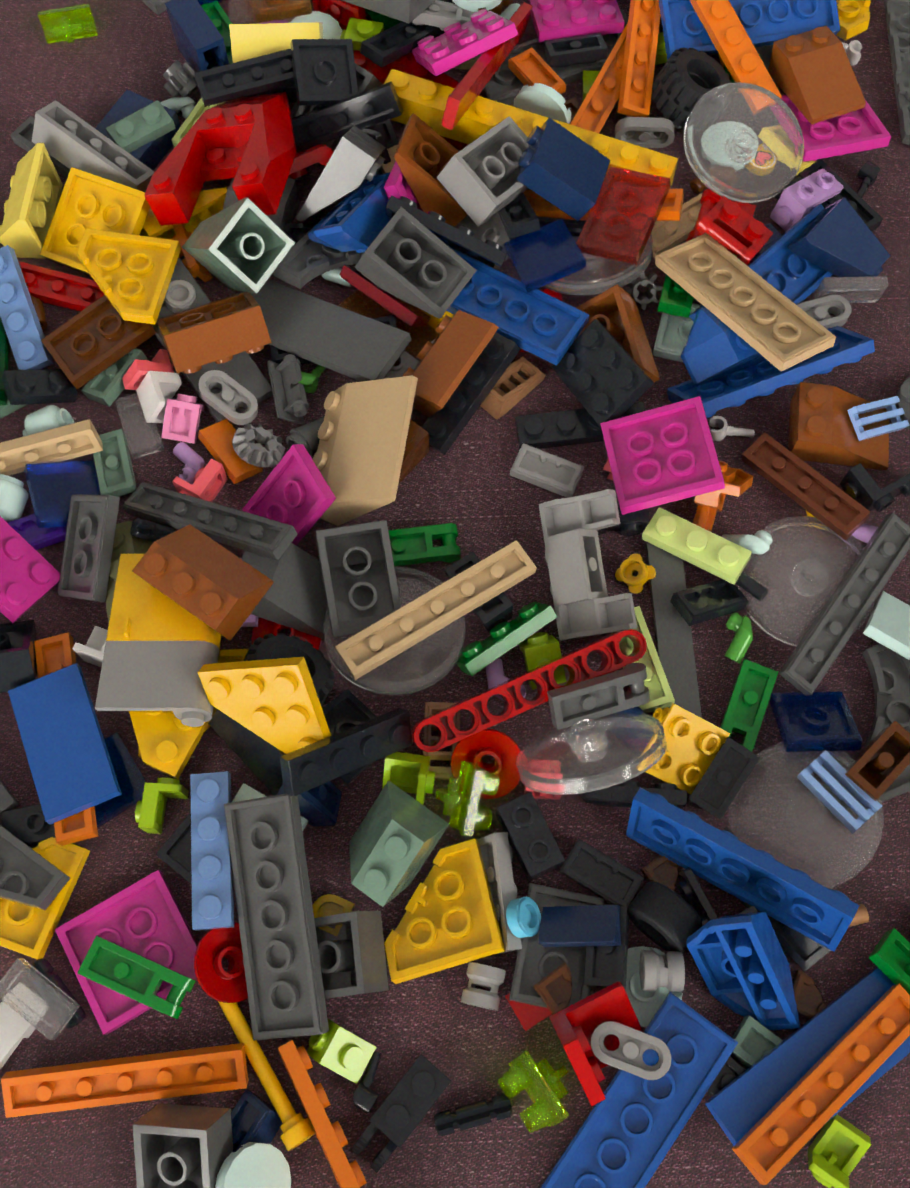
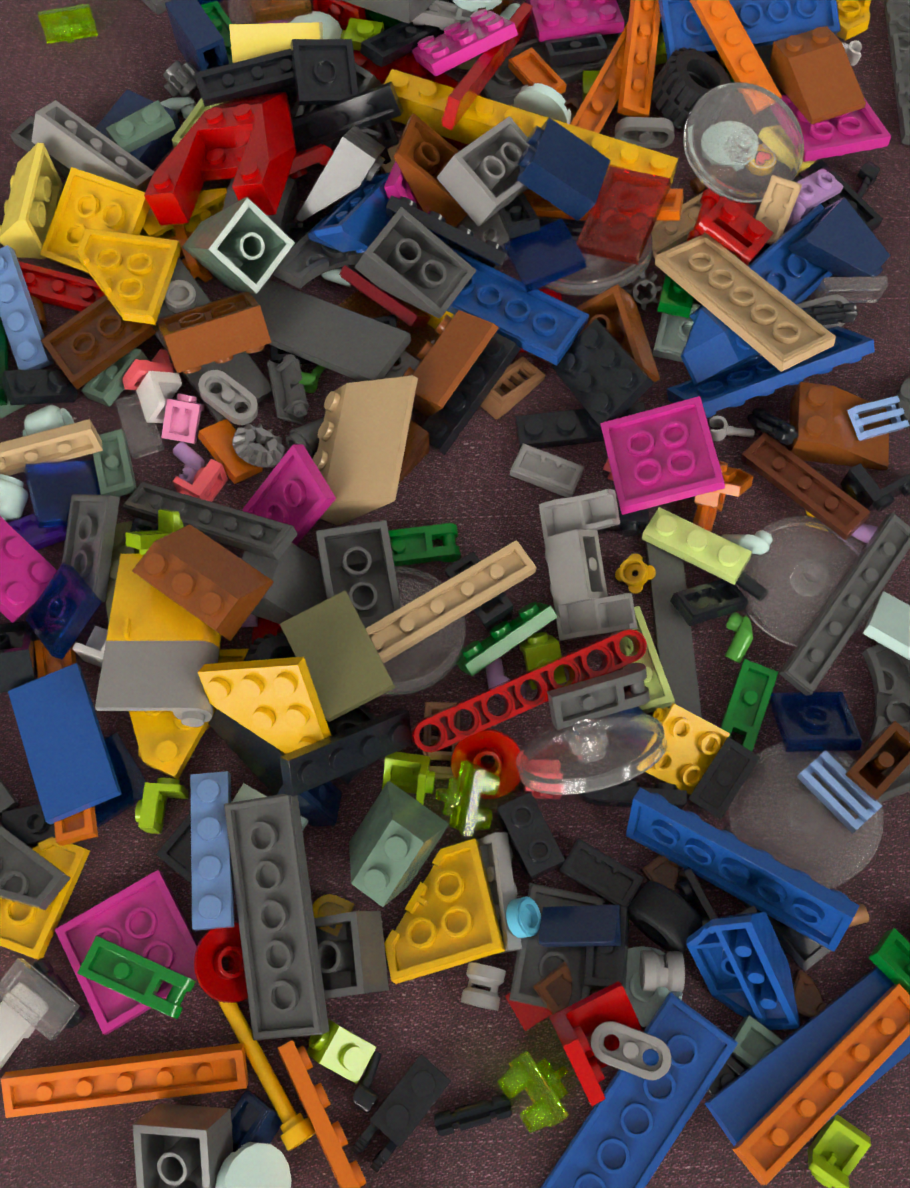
none -> clear blue tile [26,563,101,660]
none -> lime bracket [126,509,183,555]
none -> olive tile [280,590,396,722]
none -> black axle [747,408,799,445]
none -> tan plate [755,175,802,245]
none -> black axle [802,303,858,325]

